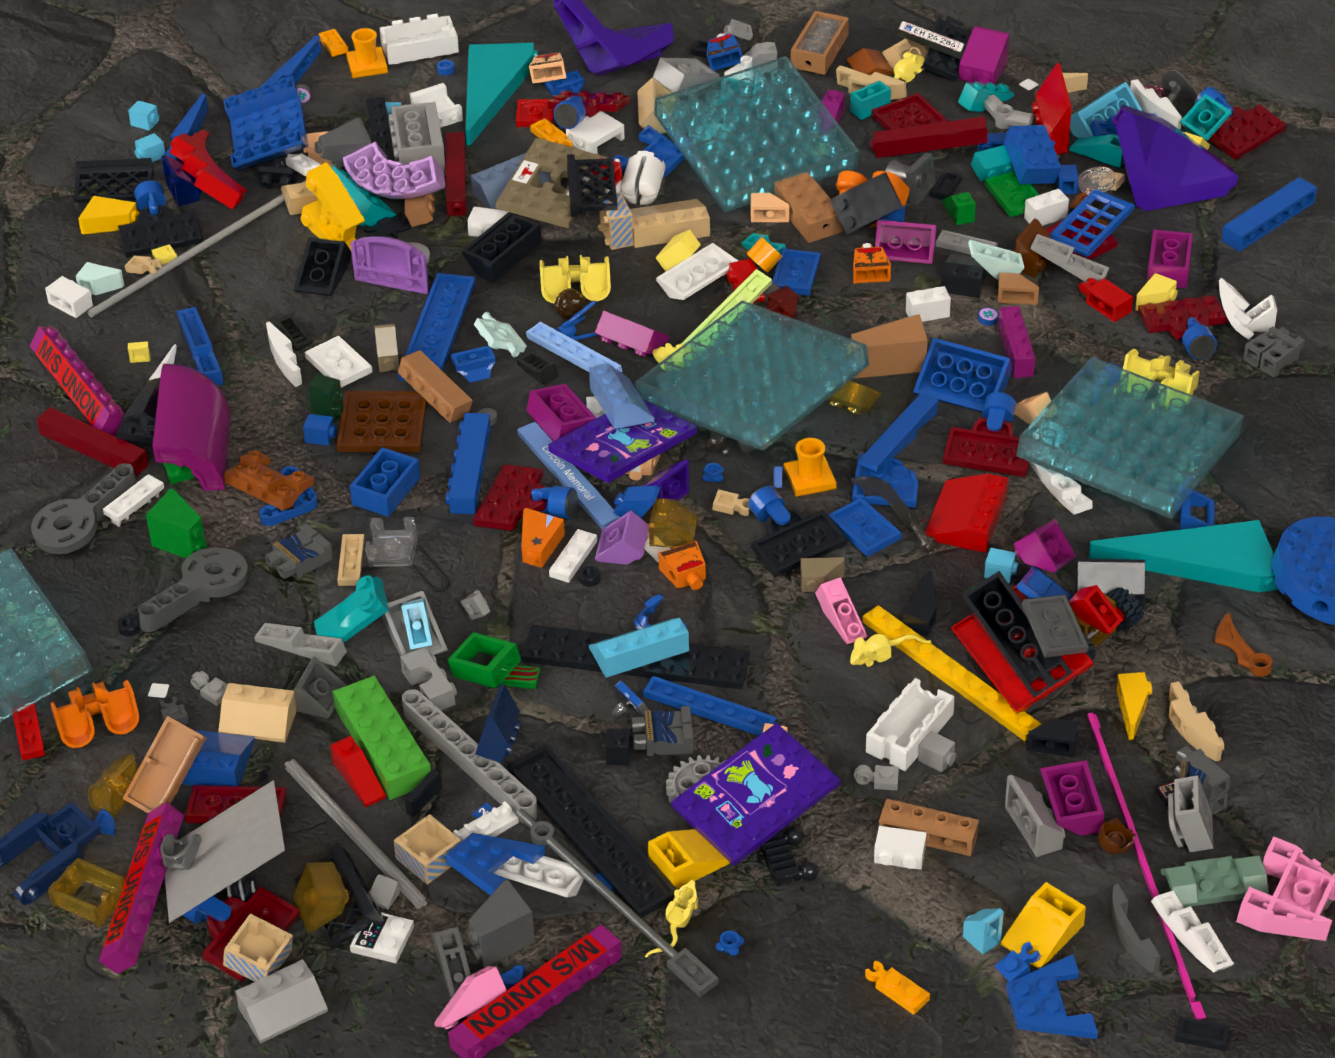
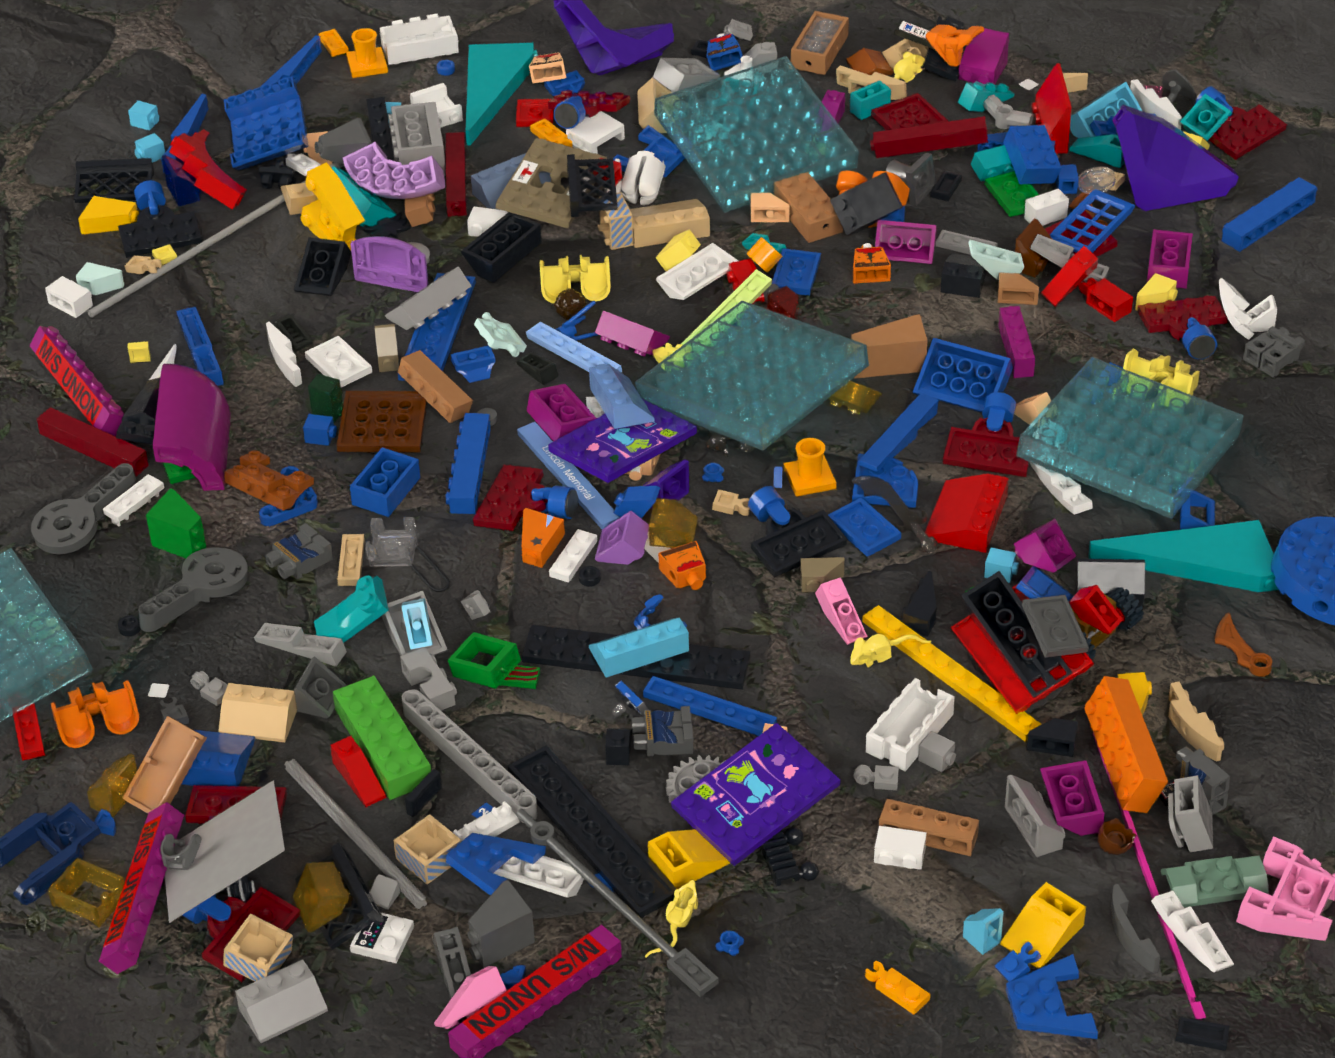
tile [297,84,312,103] -> none
dark blue slope [475,684,522,764] -> none
white brick [906,286,951,322] -> none
green slope [942,192,976,225] -> none
tile [978,308,998,326] -> none
none -> light grey slope [385,266,471,330]
none -> orange piece [925,24,984,67]
none -> red slope [1041,246,1098,307]
none -> orange brick [1084,676,1168,813]

